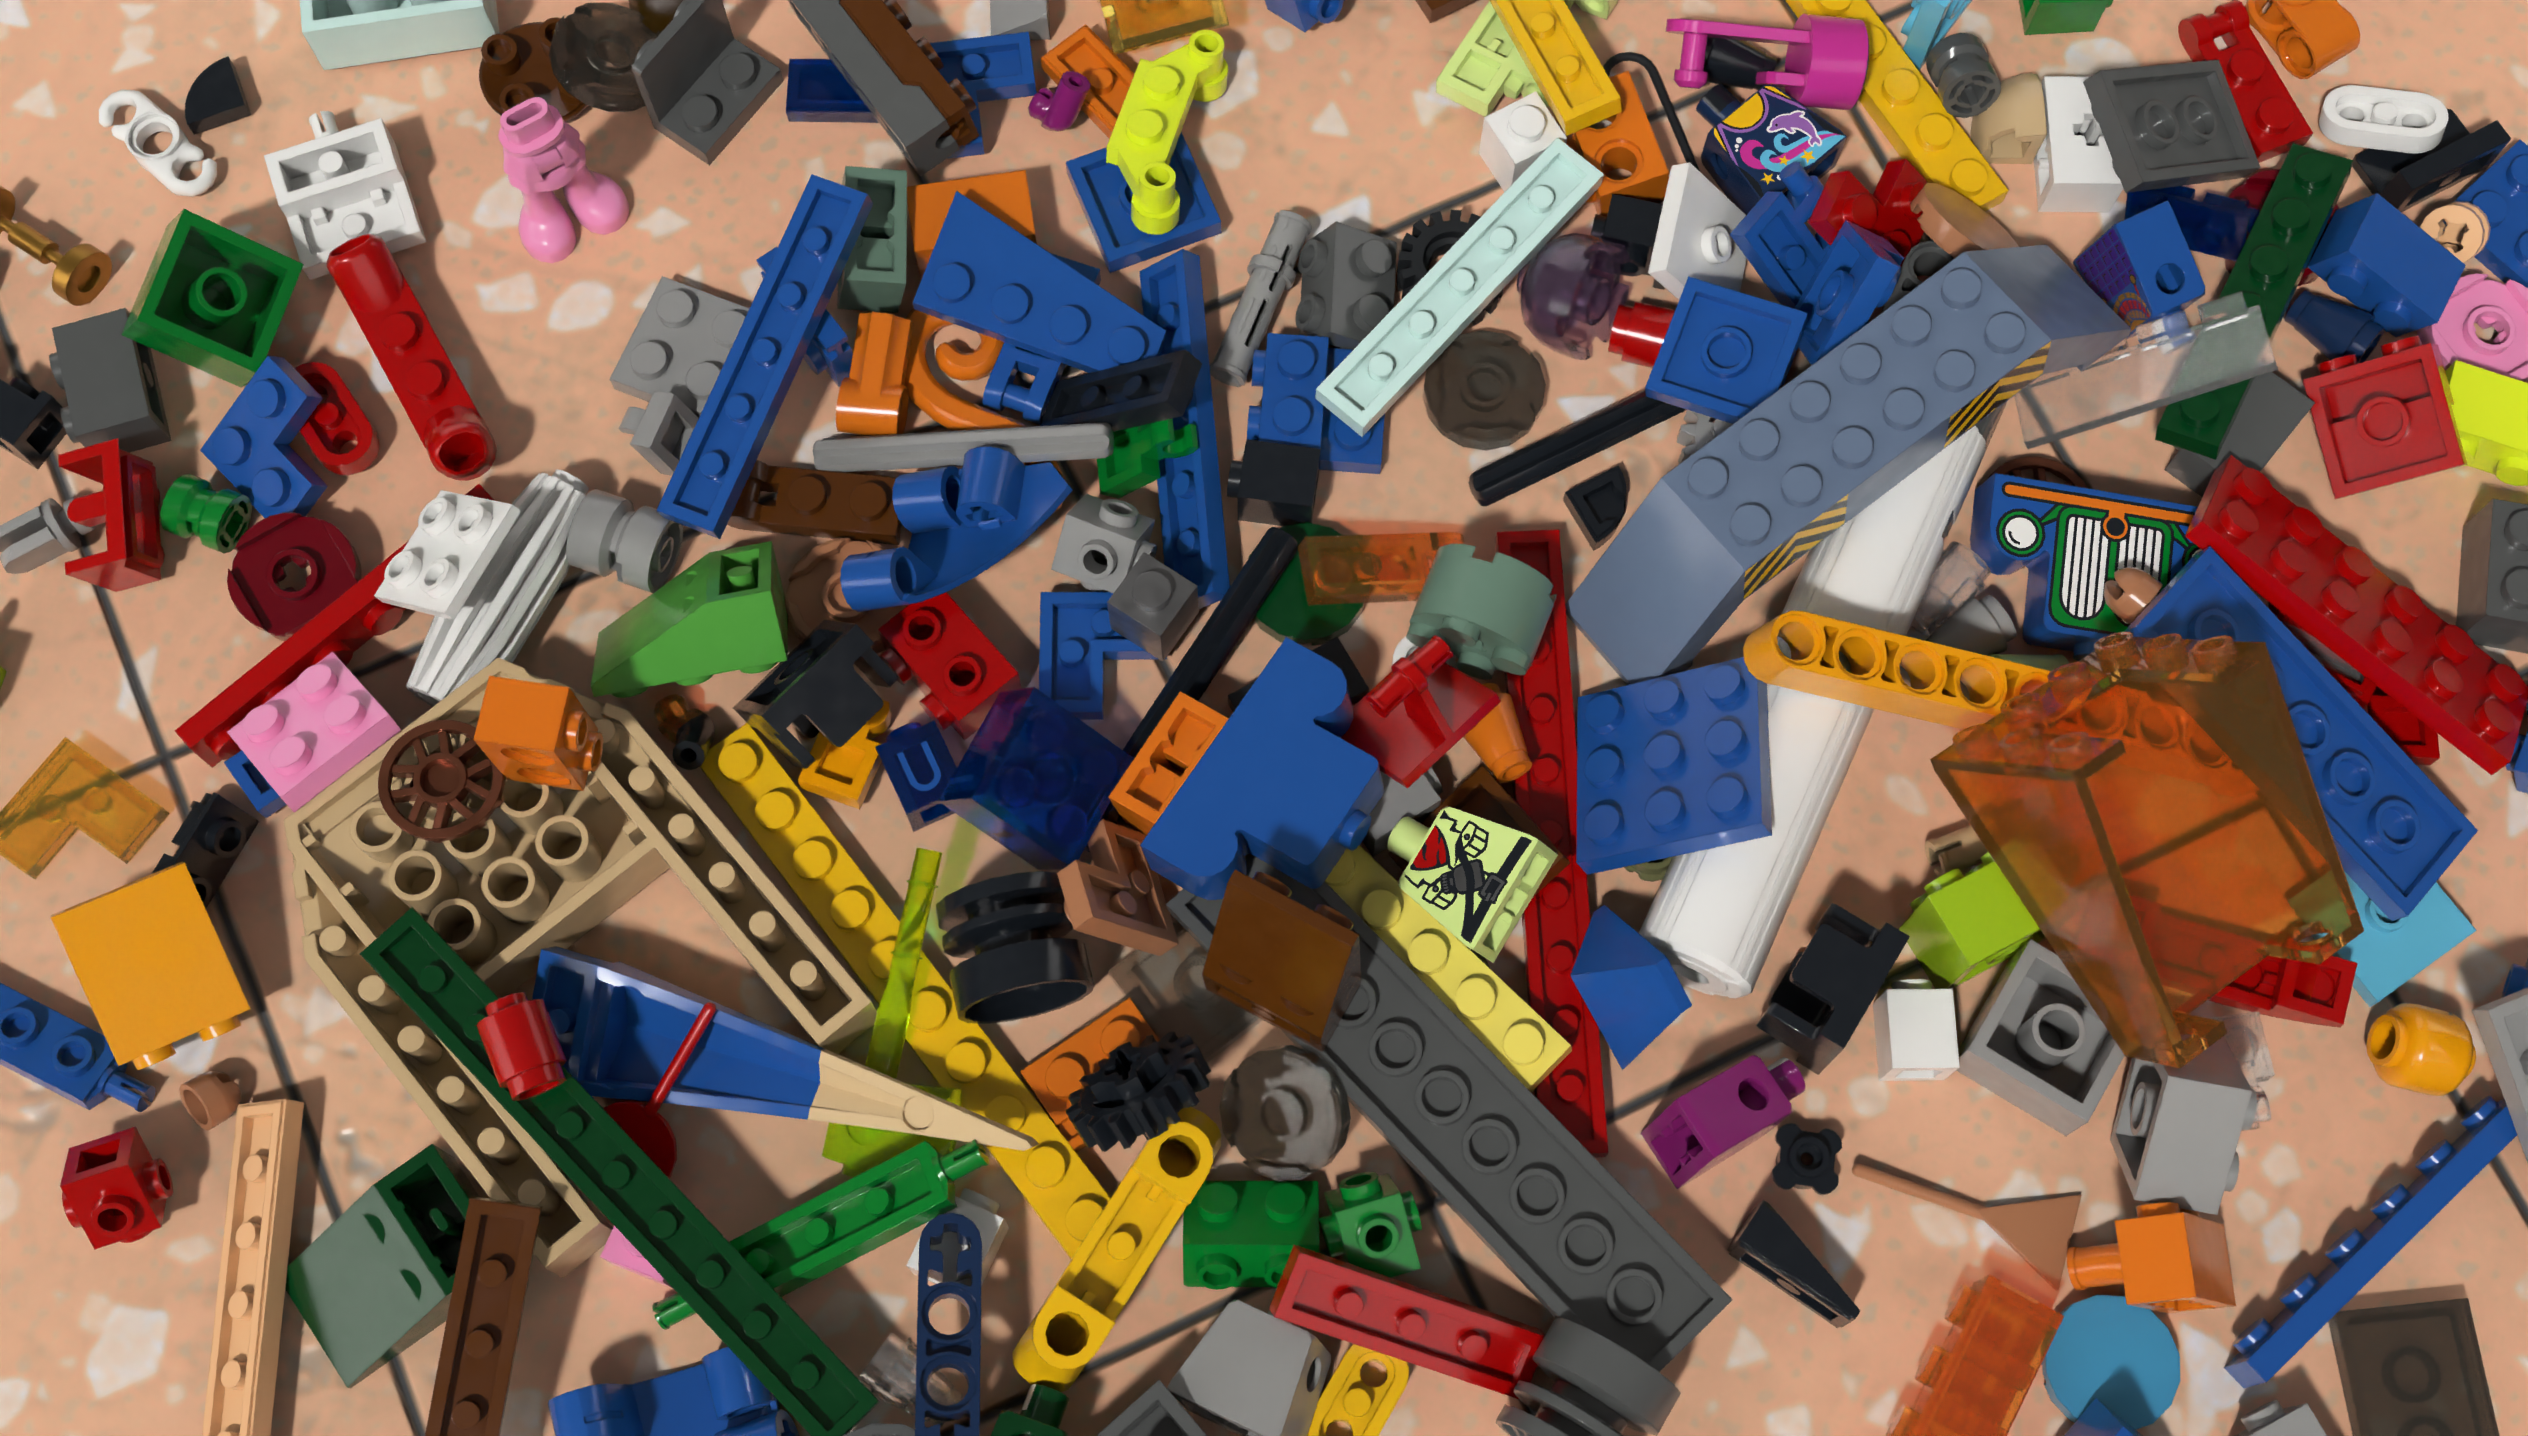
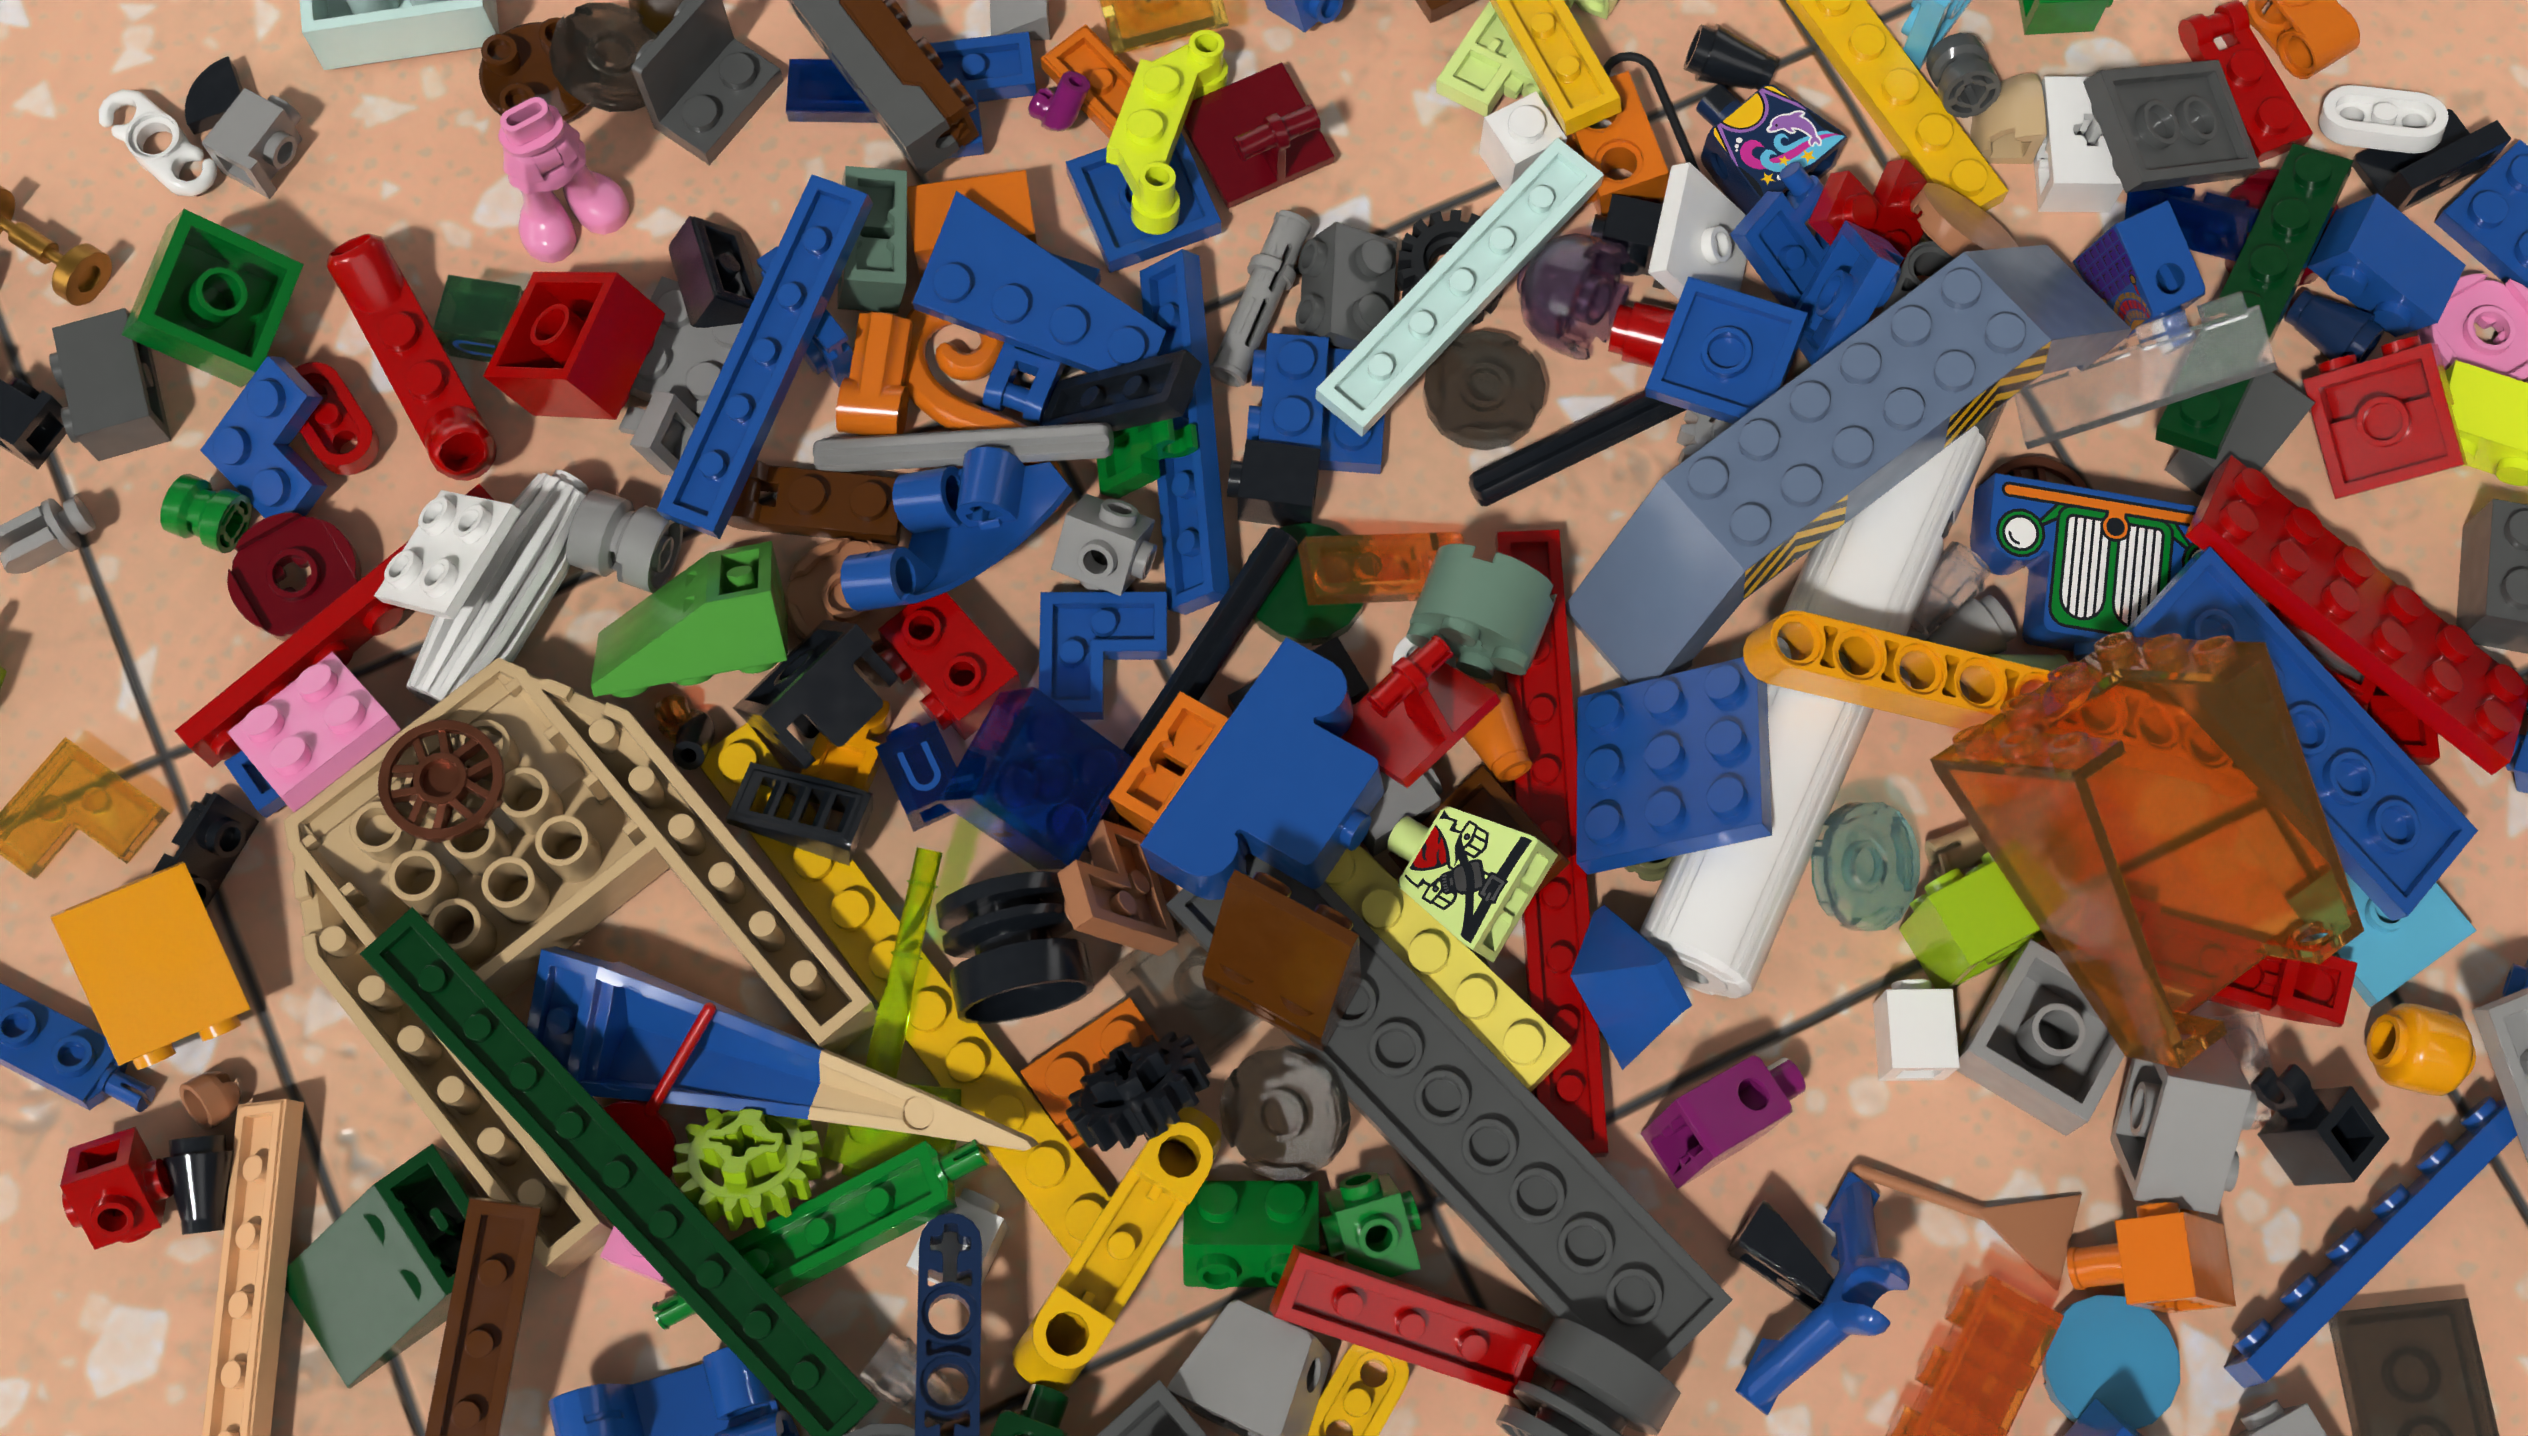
red window [58,438,165,592] -> none
white plate [264,111,427,280] -> none
orange brick [473,676,603,791] -> none
red brick [476,992,567,1101] -> none
flat silver brick [1107,552,1199,662] -> none
black tile [1563,465,1626,551] -> none
dark pink piece [1665,14,1869,111] -> none
black panel [1756,903,1910,1075] -> none
black plate [1772,1123,1842,1195] -> none
nougat hinge [2104,567,2163,624] -> none
light nougat wheel [2420,201,2491,263] -> none
none -> black cone [163,1135,234,1235]
none -> light grey brick [202,88,302,199]
none -> clear green brick [433,275,524,362]
none -> red brick [483,272,666,420]
none -> black slope [669,216,759,328]
none -> lime gear [672,1108,823,1231]
none -> black slope [726,762,873,866]
none -> dark red plate [1183,62,1335,209]
none -> blue piece [1735,1172,1910,1415]
none -> clear light blue tile [1811,802,1920,931]
none -> black brick [2250,1064,2390,1186]

